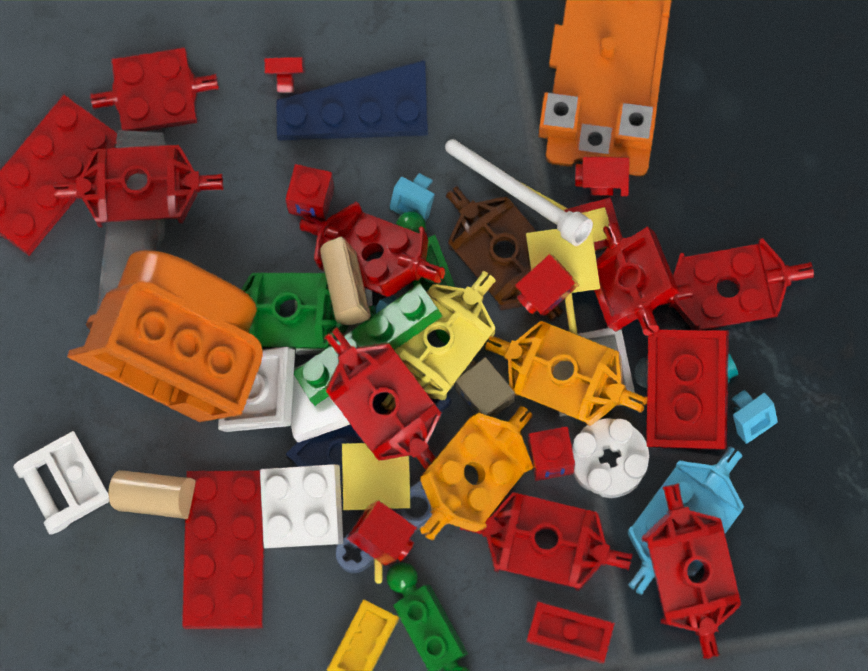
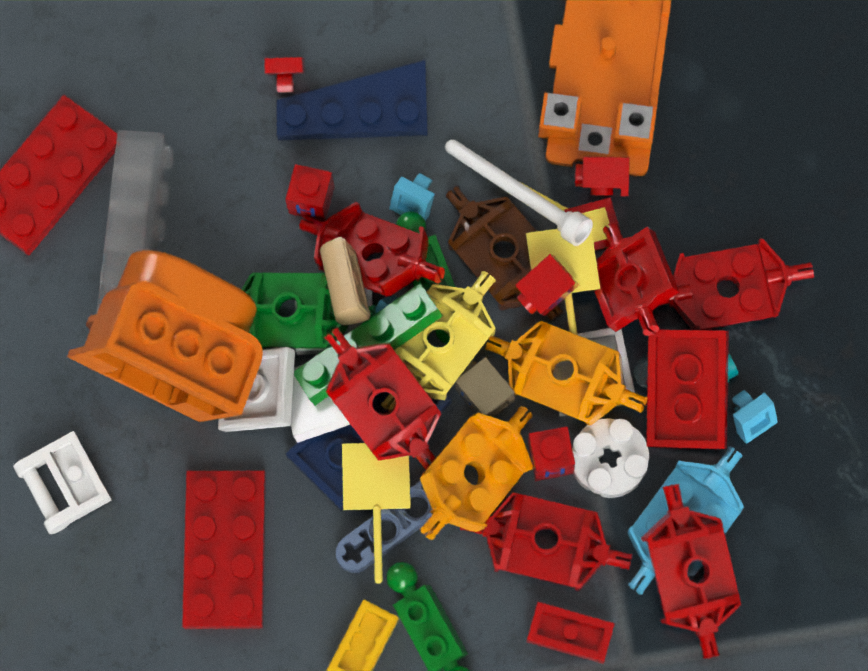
red plate [54,145,224,228] -> none
red plate [90,48,219,135] -> none
tan brick [109,470,196,519] -> none
white plate [260,464,343,548] -> none
red brick [346,500,417,566] -> none

